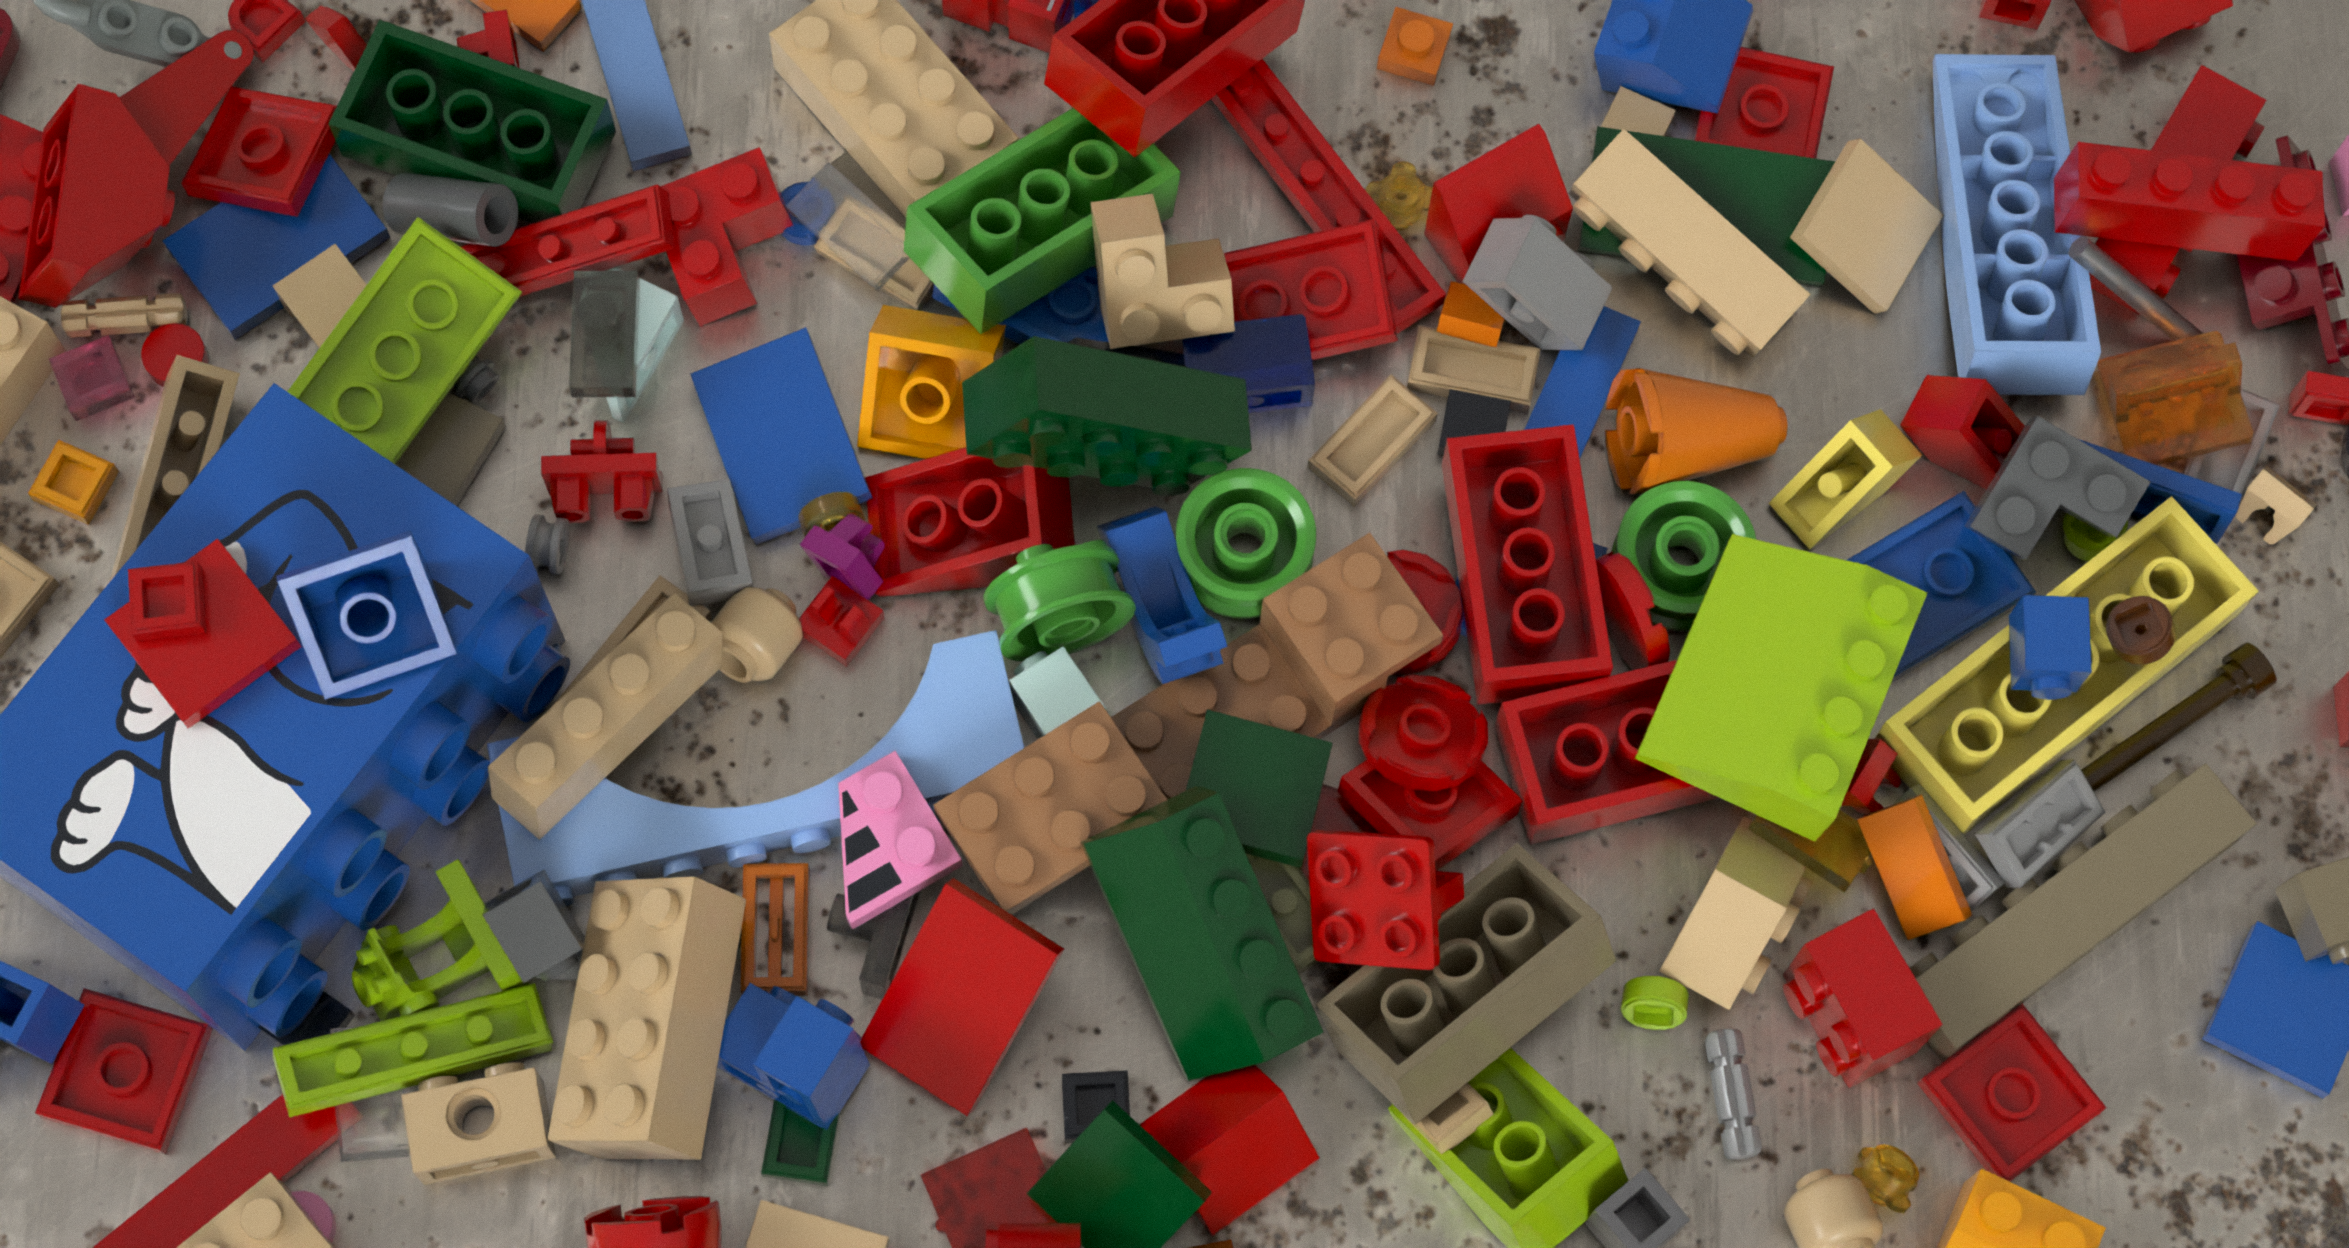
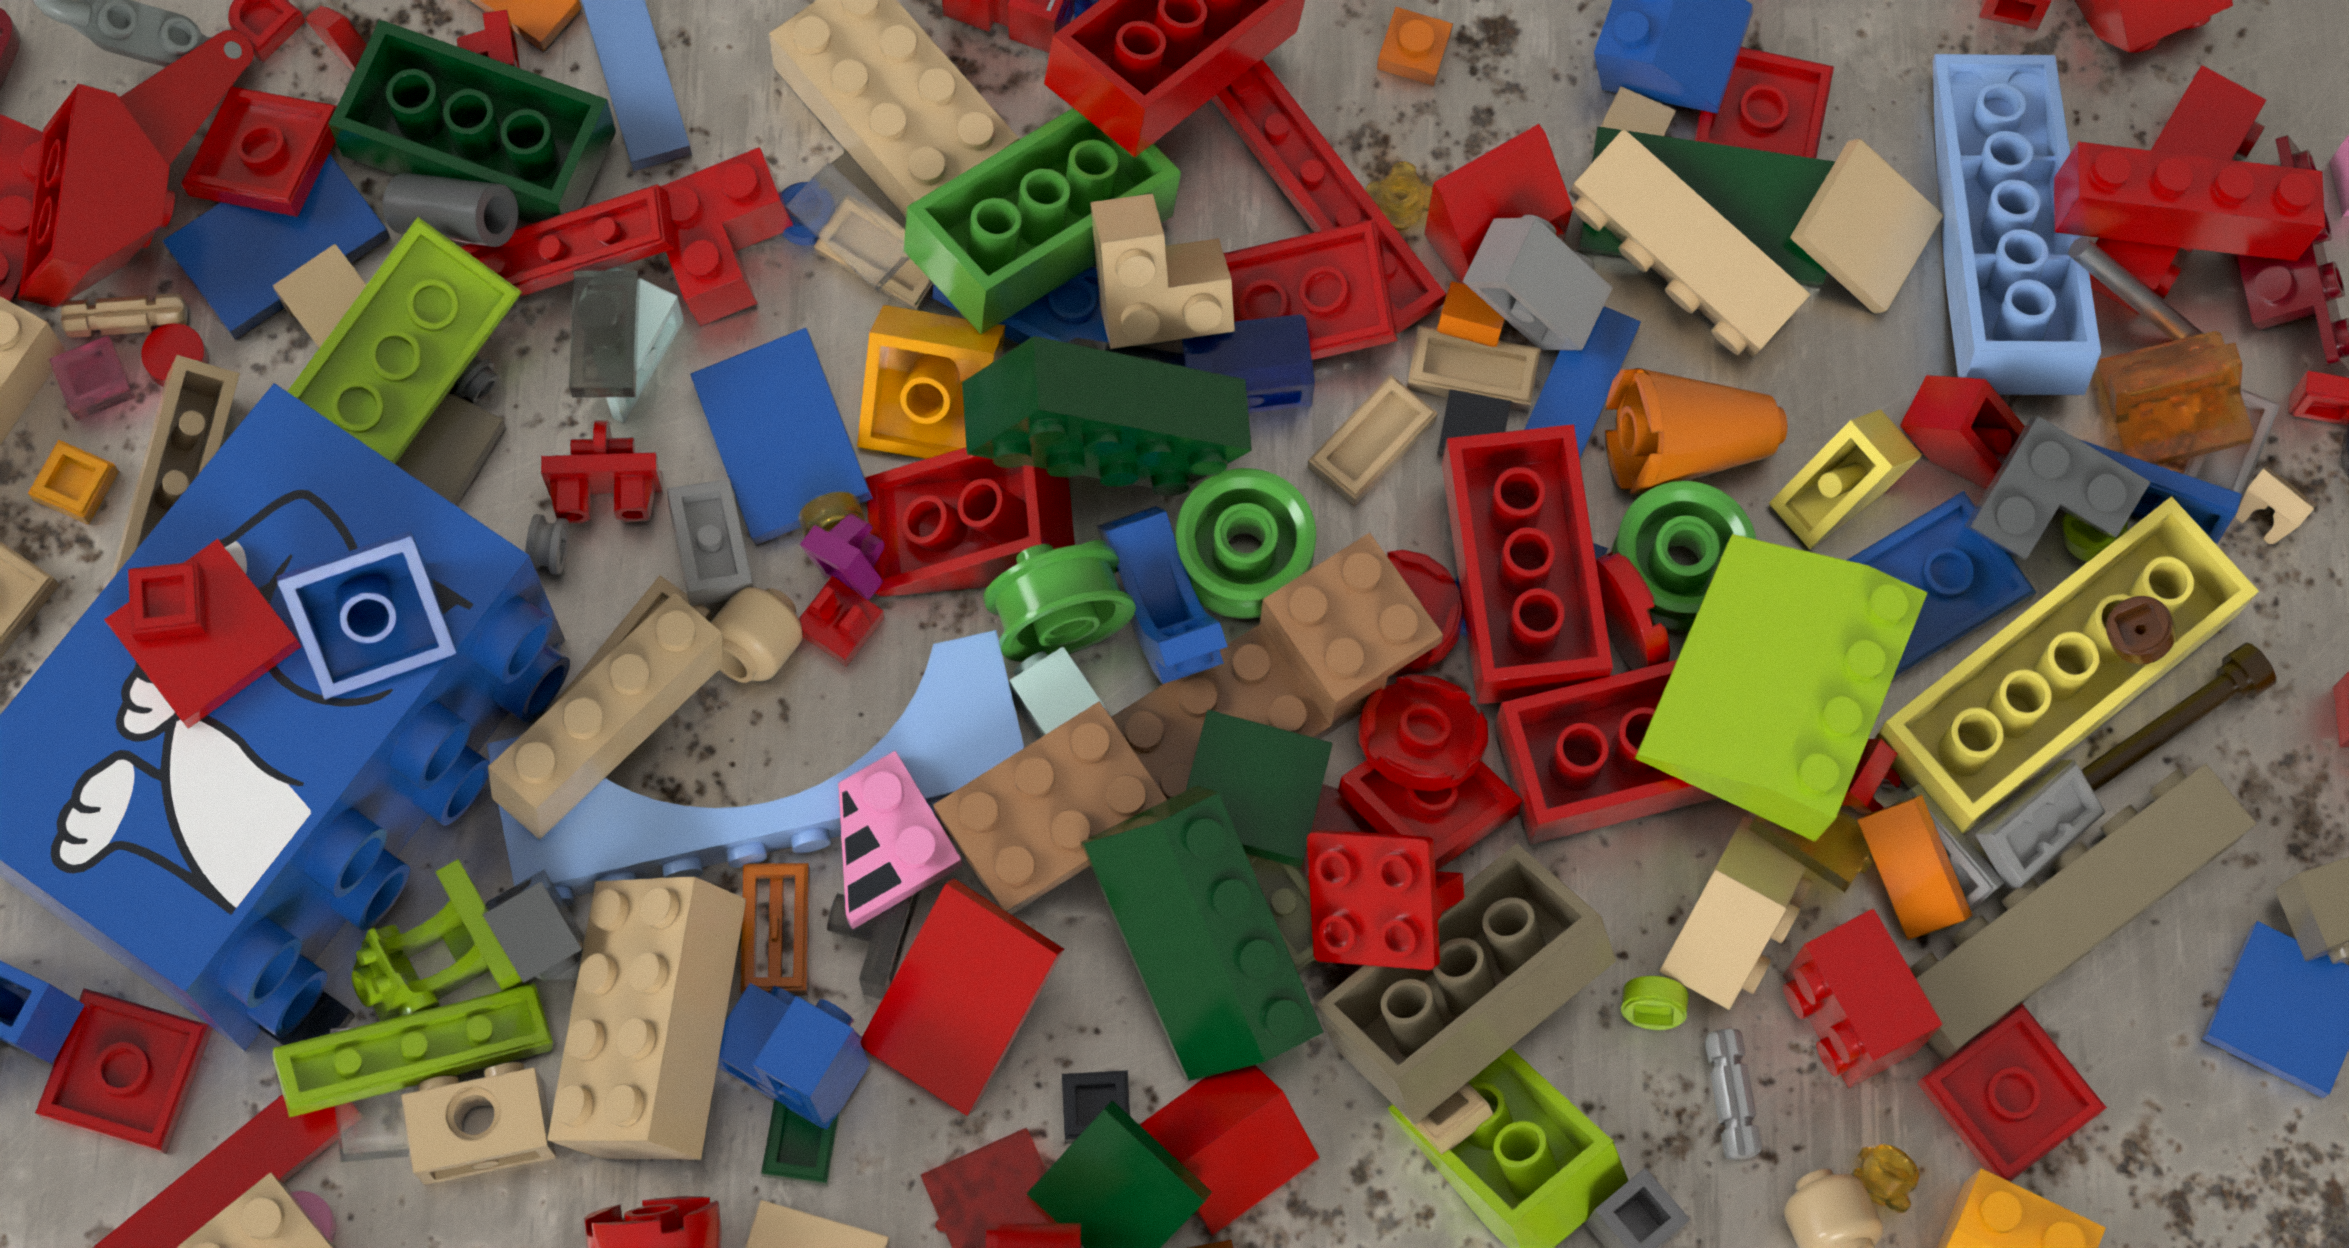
blue brick [2009,595,2092,700] -> none

